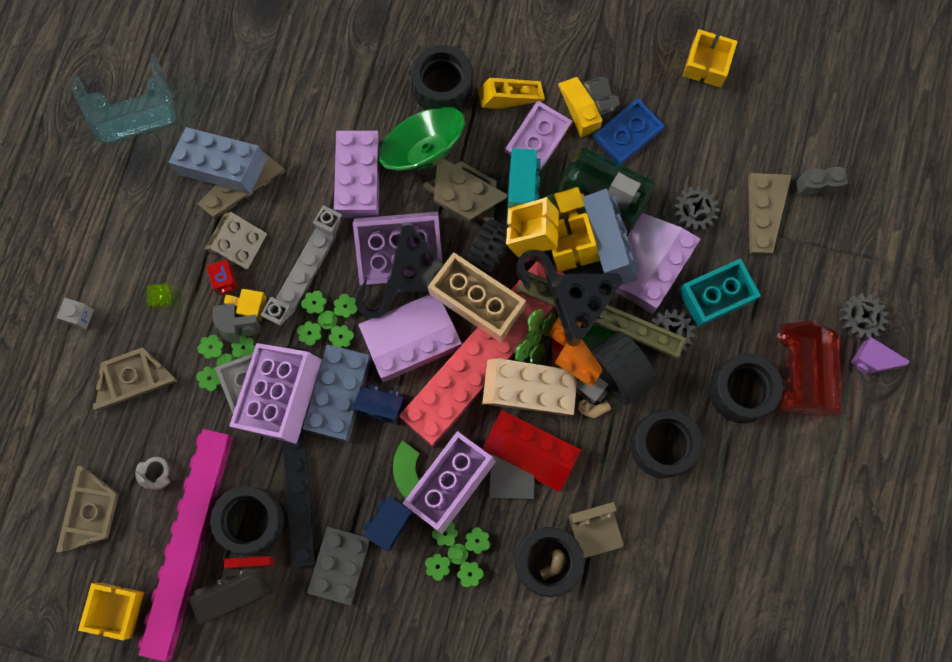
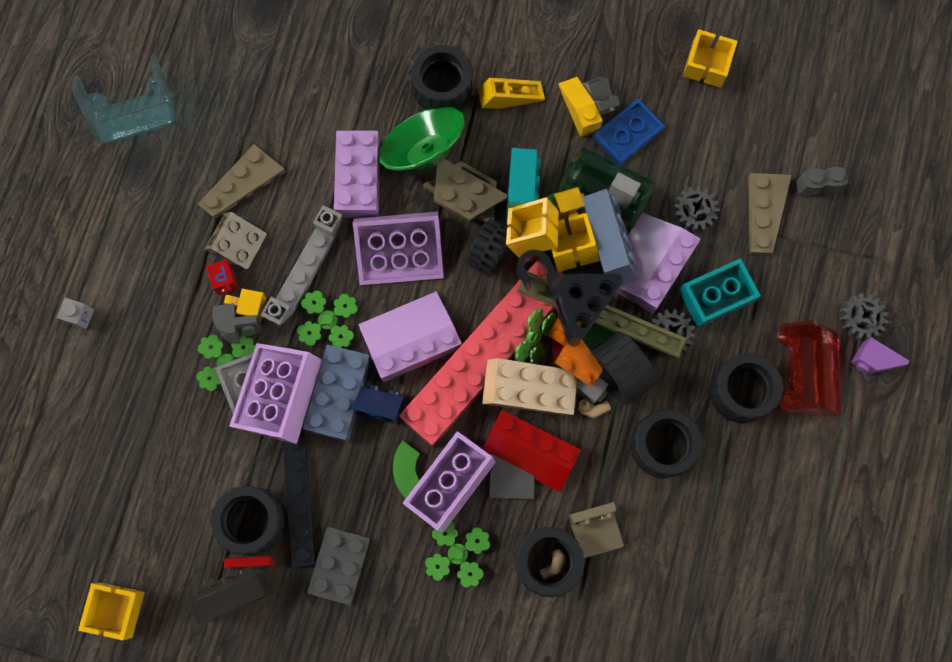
dark tan wing [56,466,119,552] -> none
dark tan wing [93,348,177,411] -> none
light grey piece [135,457,170,490] -> none
dark pink brick [138,429,233,662] -> none
clear neon green tile [147,283,171,308] -> none
sand blue brick [168,127,267,194] -> none
black piece [356,222,444,318] -> none
dark blue brick [363,496,414,551] -> none
tan brick [428,252,526,342] -> none
lavender plate [505,101,572,173] -> none

